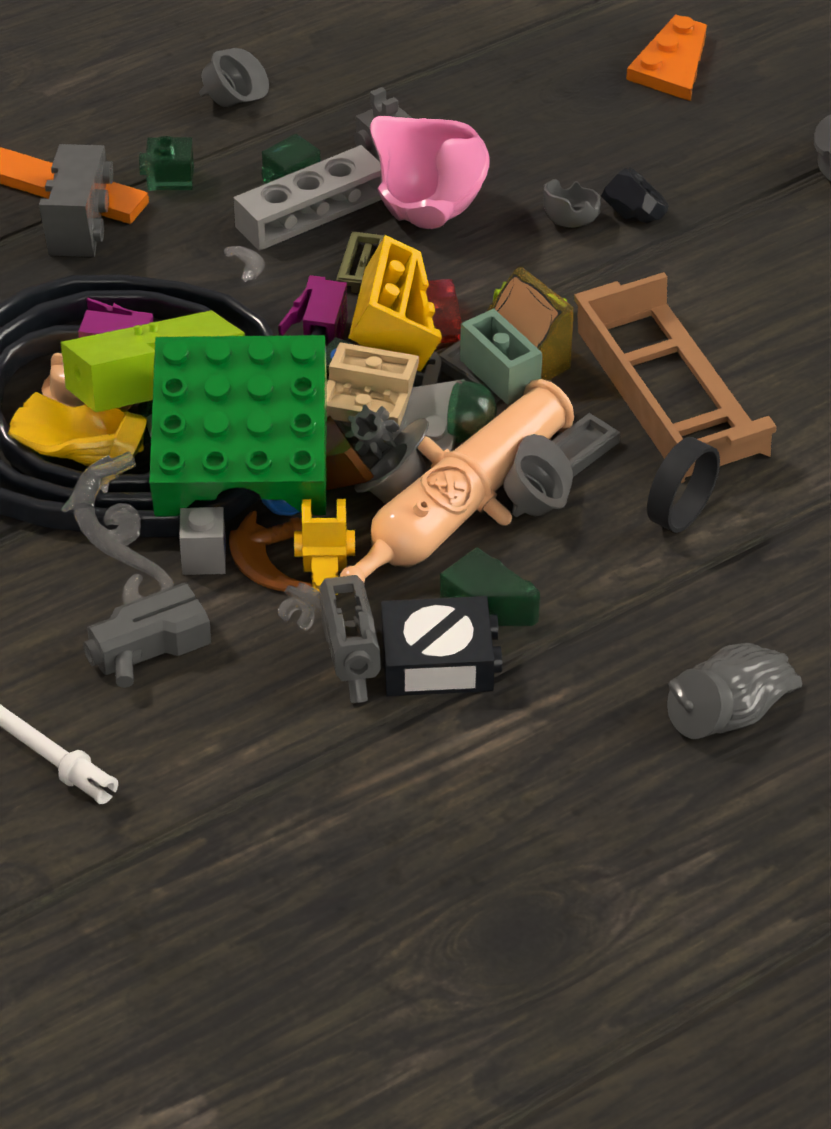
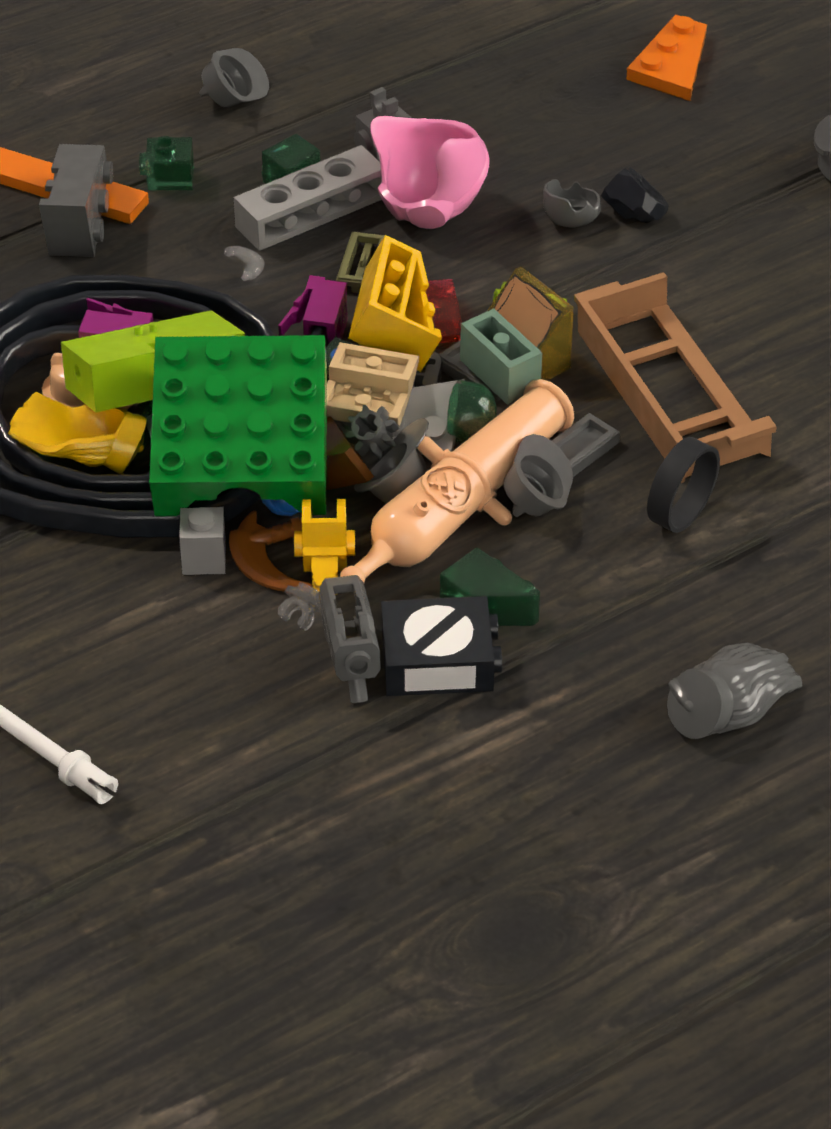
clear plant [62,451,175,604] -> none
dark grey piece [83,583,212,688] -> none

